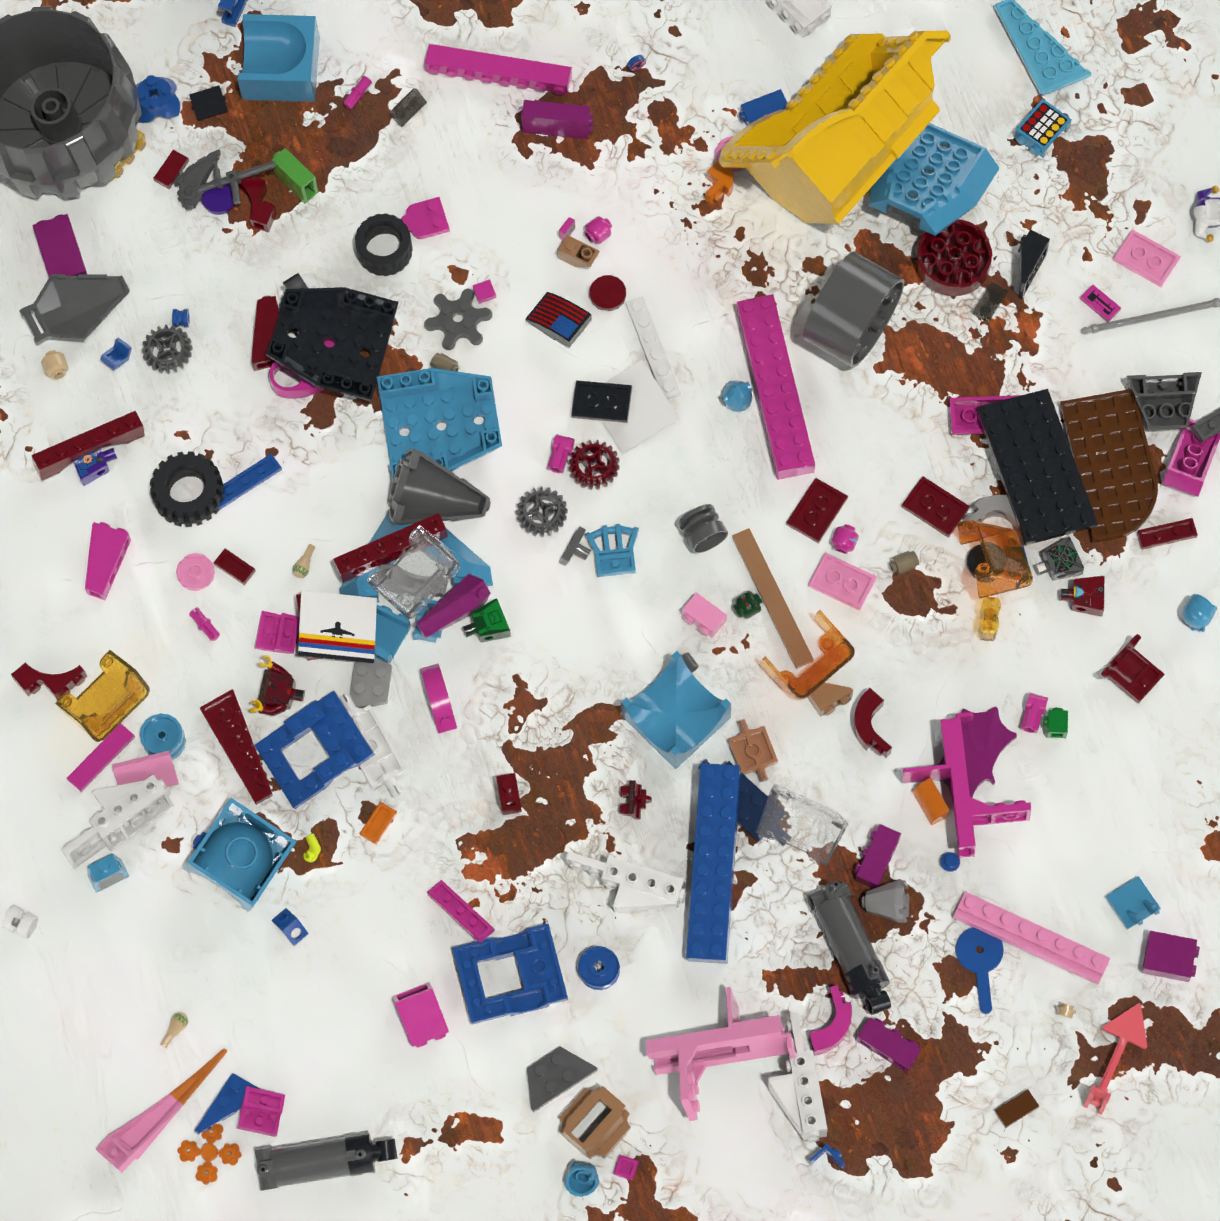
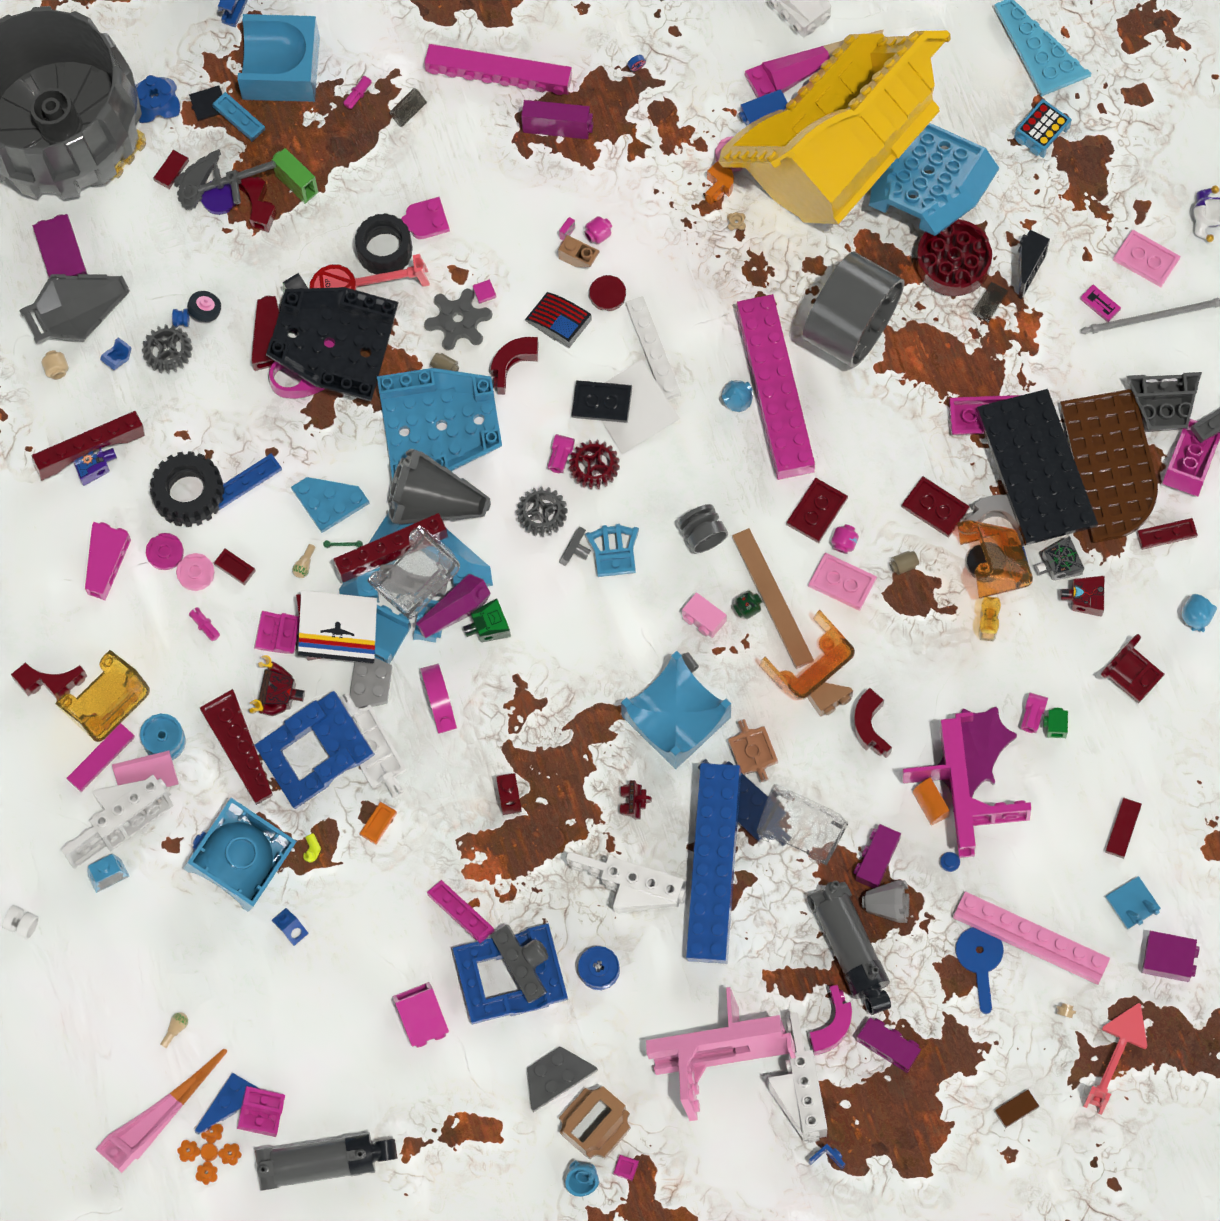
none -> dark pink tile [145,533,184,570]
none -> black wheel [187,291,221,322]
none -> dark azure plate [213,92,265,141]
none -> dark azure plate [291,477,370,533]
none -> coral piece [309,254,430,290]
none -> clear green hinge [323,540,363,549]
none -> dark red arch [491,337,539,395]
none -> dark grey plate [491,924,548,1003]
none -> tan plate [727,212,746,231]
none -> dark pink plate [744,30,884,98]
none -> dark red tile [1105,797,1142,859]

